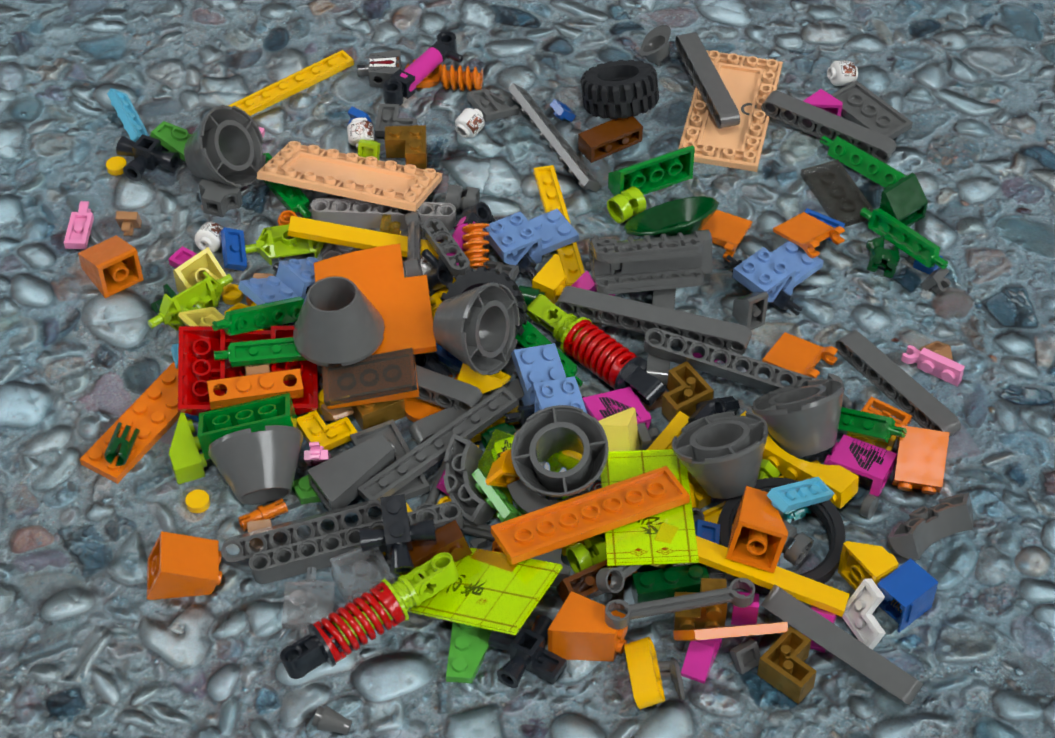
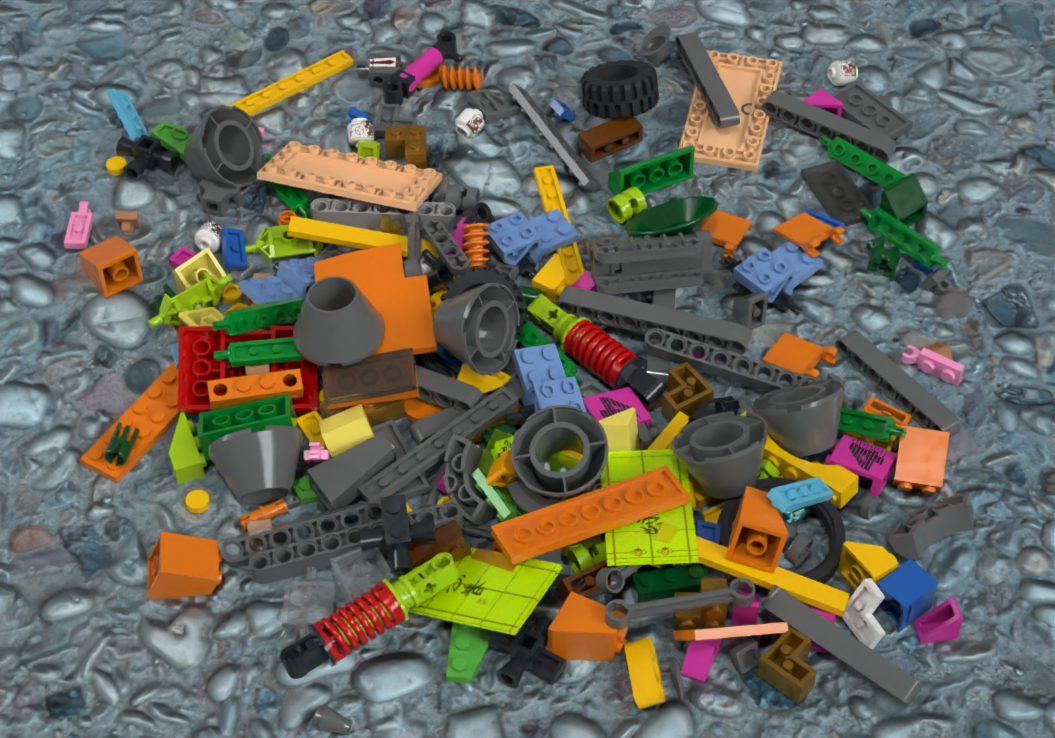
none -> light yellow slope [319,404,374,457]
none -> dark pink slope [913,597,963,644]

